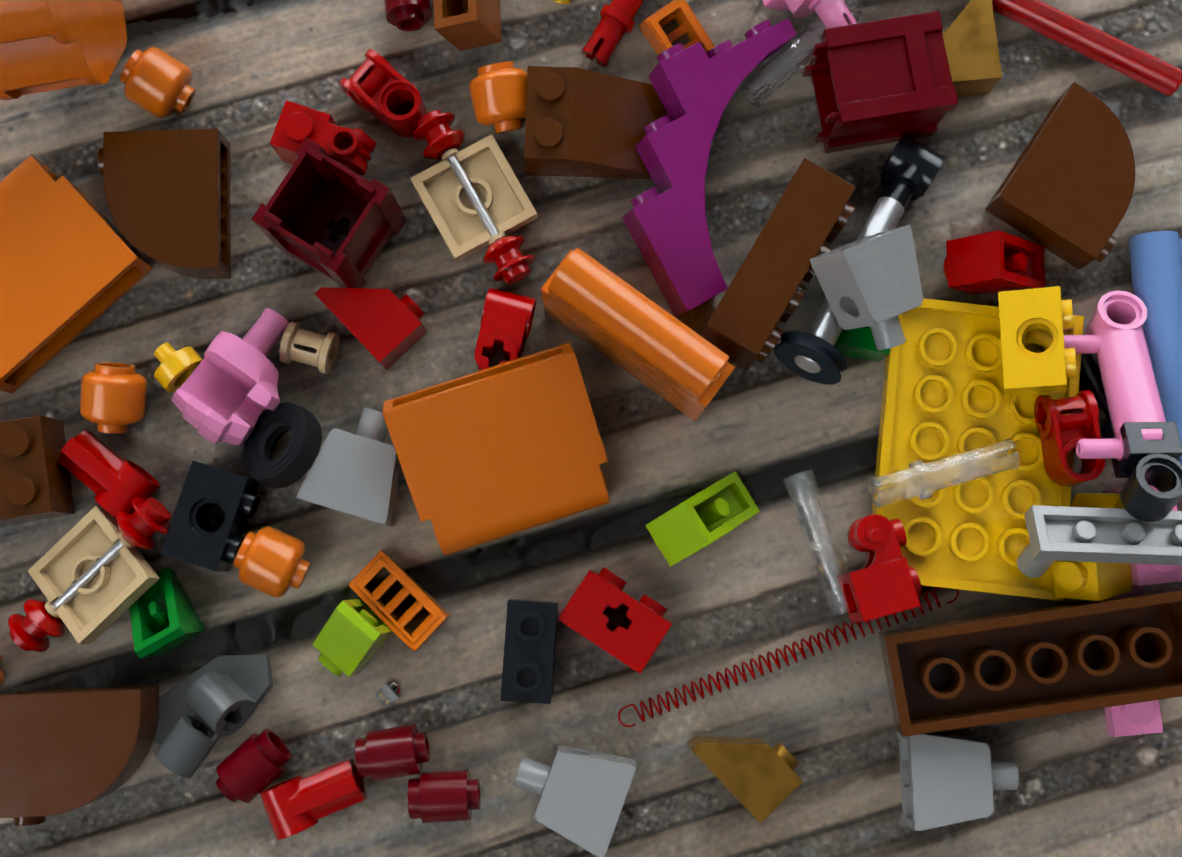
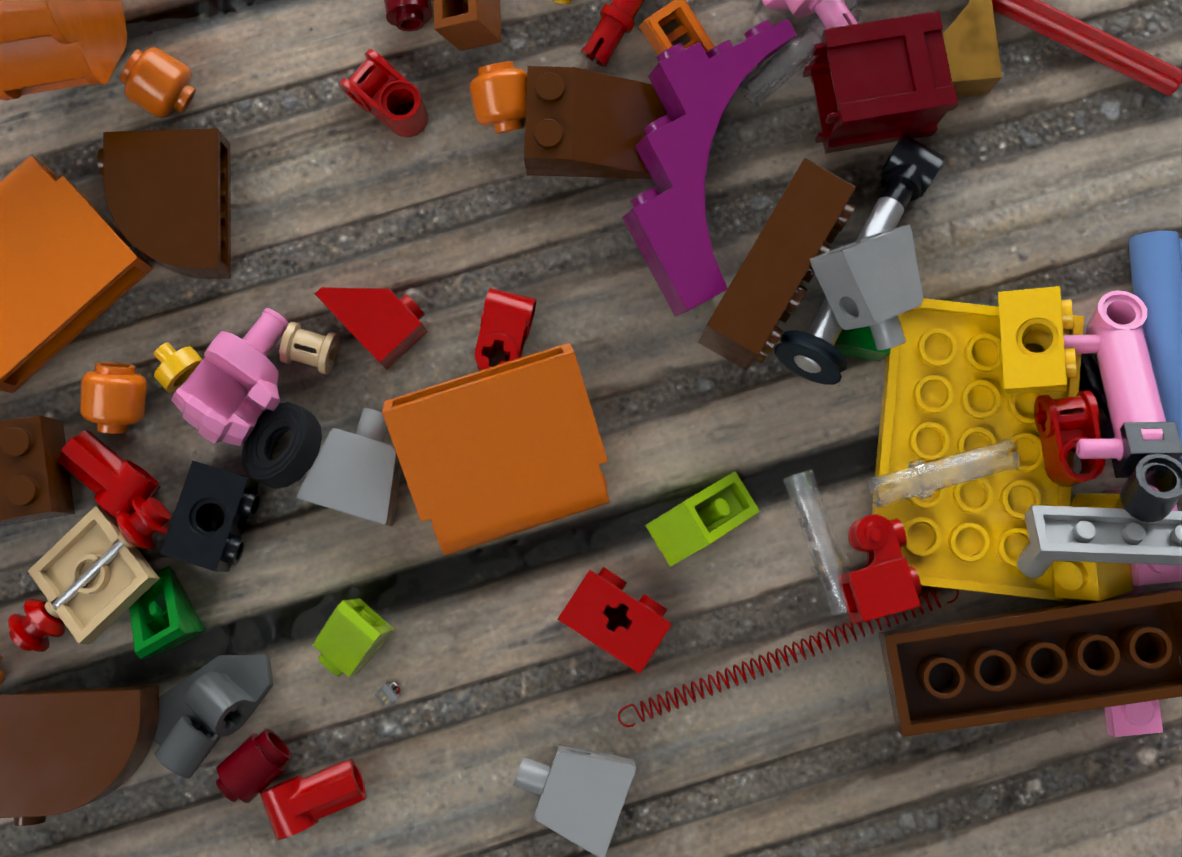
orange head [233,526,311,598] -> none
dark red container [251,137,407,288] -> none
red brick [269,100,376,175] -> none
orange slope [348,550,451,652] -> none
dark red brick [355,724,430,782] -> none
dark red brick [407,769,481,823] -> none
tan plate [410,110,538,285] -> none
black brick [500,599,559,704] -> none
orange piece [541,247,735,422] -> none
pearl gold slope [687,736,803,824] -> none
light grey torso [898,732,1019,831] -> none
red slope [943,230,1046,294] -> none
reddish brown brick [985,82,1135,270] -> none

